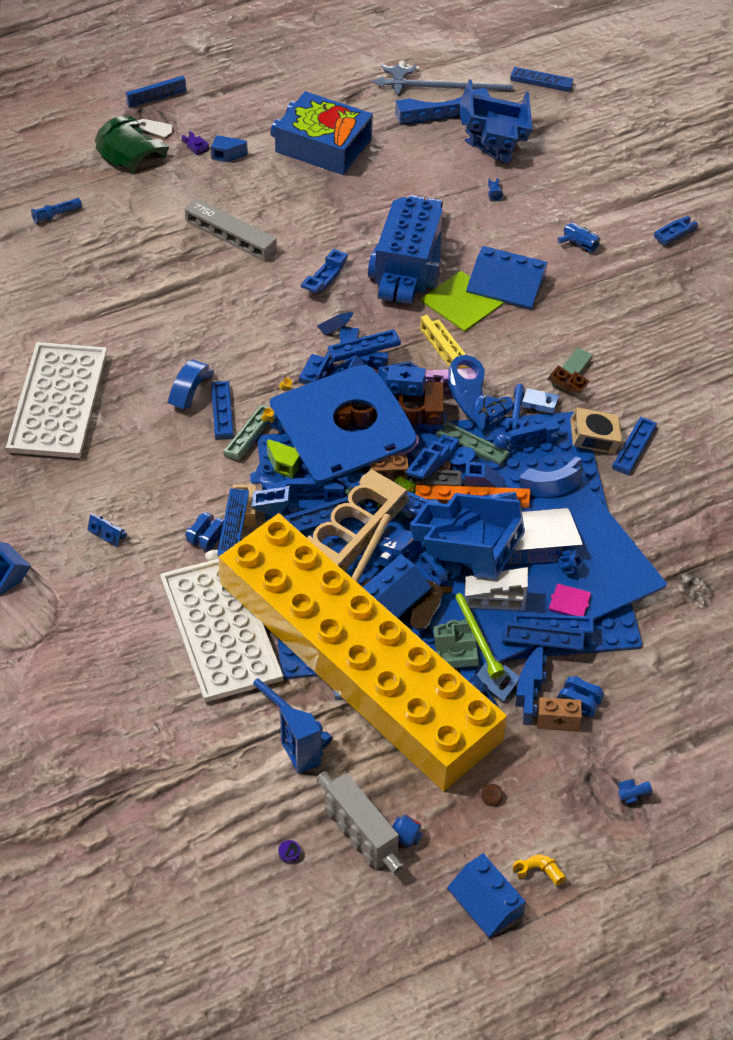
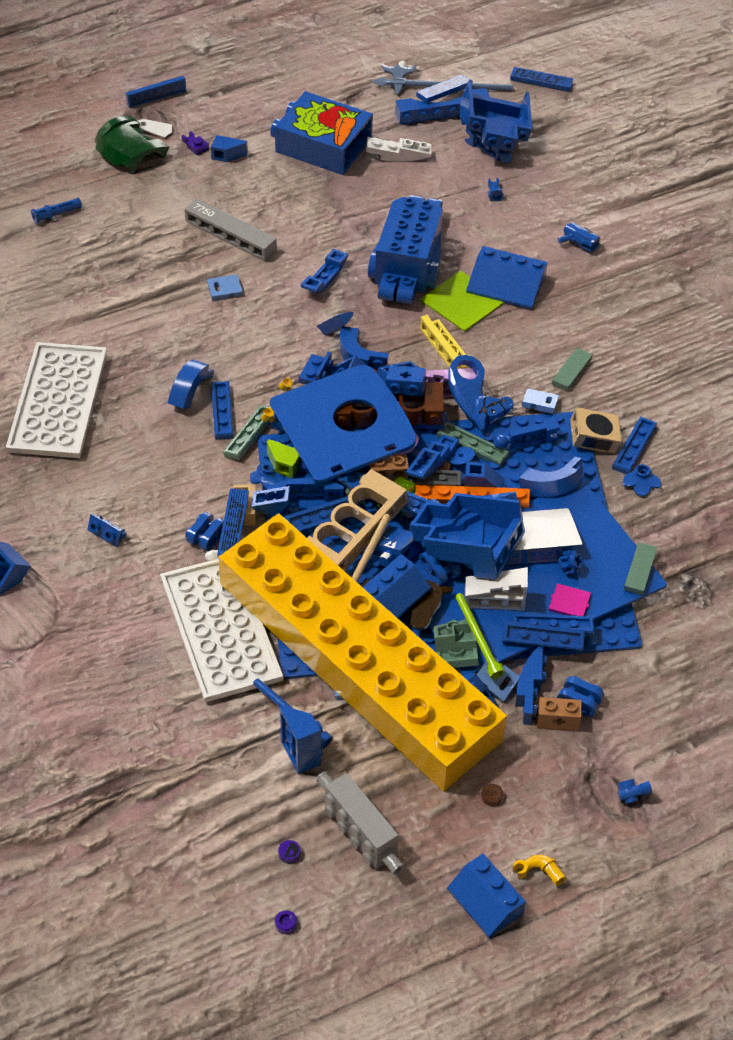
blue tile [328,329,401,362] -> none
blue head [392,815,423,848] -> none
blue hinge [505,383,525,431] -> none
reddish brown slope [547,365,590,394] -> none
blue hinge [654,216,698,245] -> none
none -> medium blue piece [207,275,242,301]
none -> dark purple tile [275,910,297,934]
none -> white slope [366,137,431,162]
none -> tile [416,75,473,103]
none -> blue plate [623,464,661,496]
none -> sand green tile [624,542,657,595]

